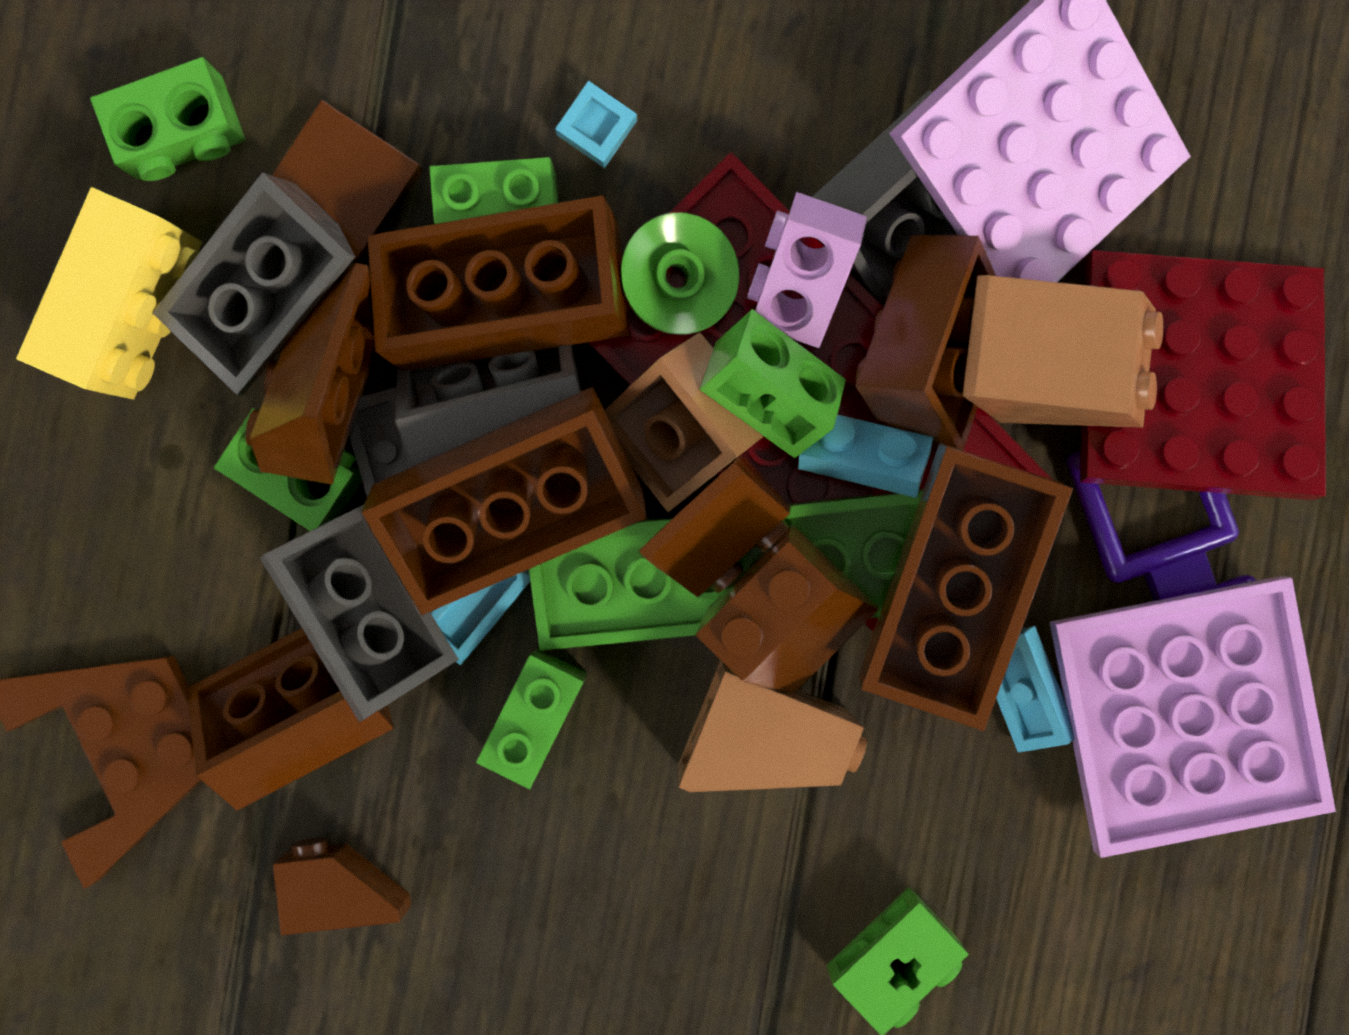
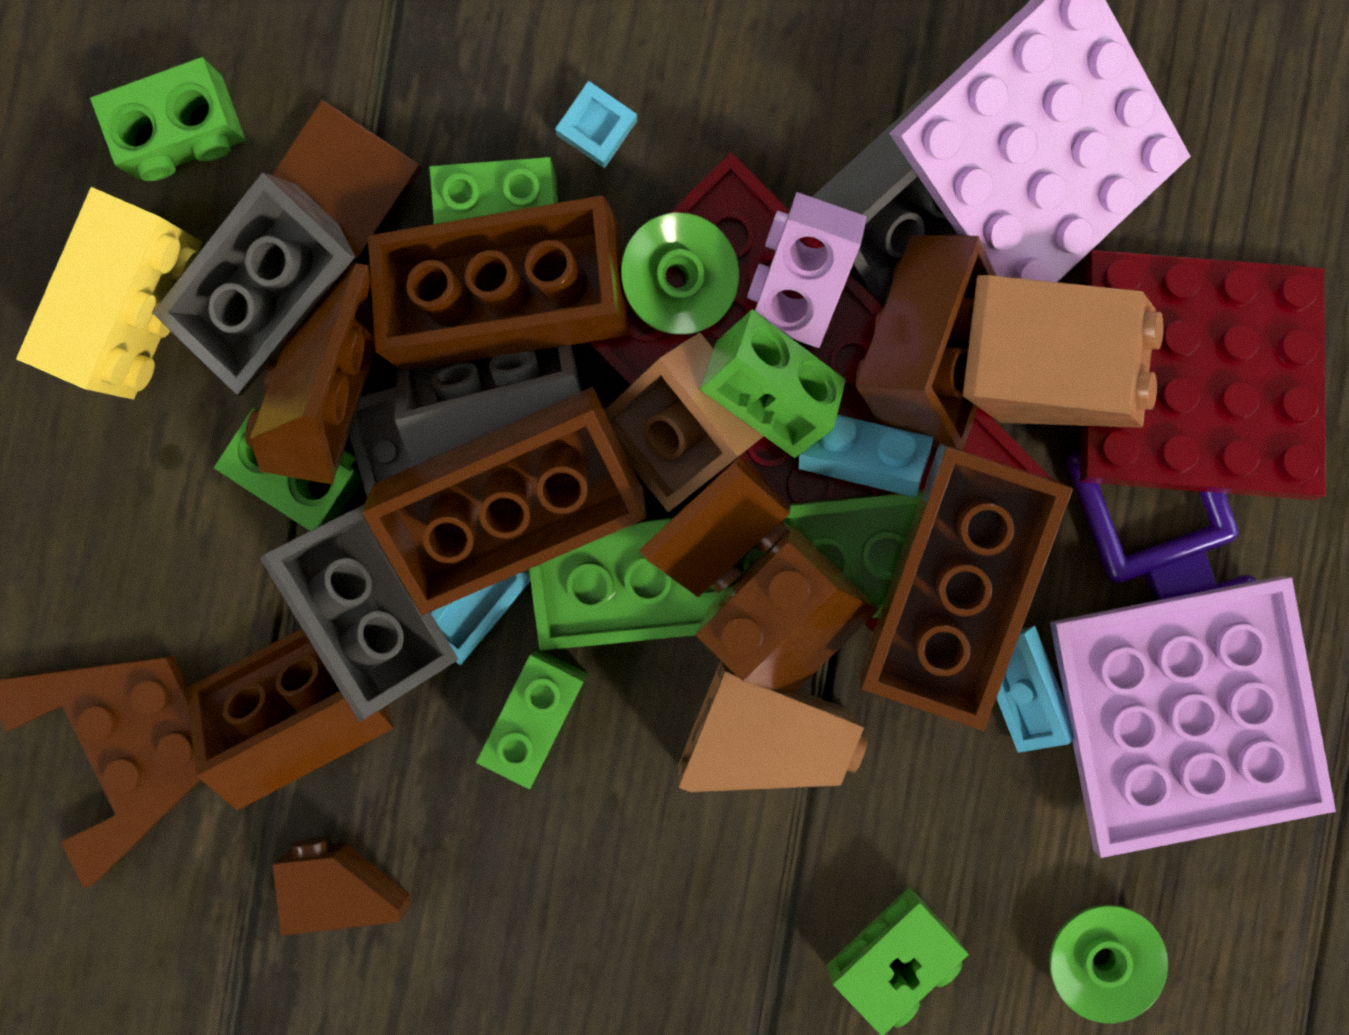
none -> bright green dish [1049,904,1168,1023]

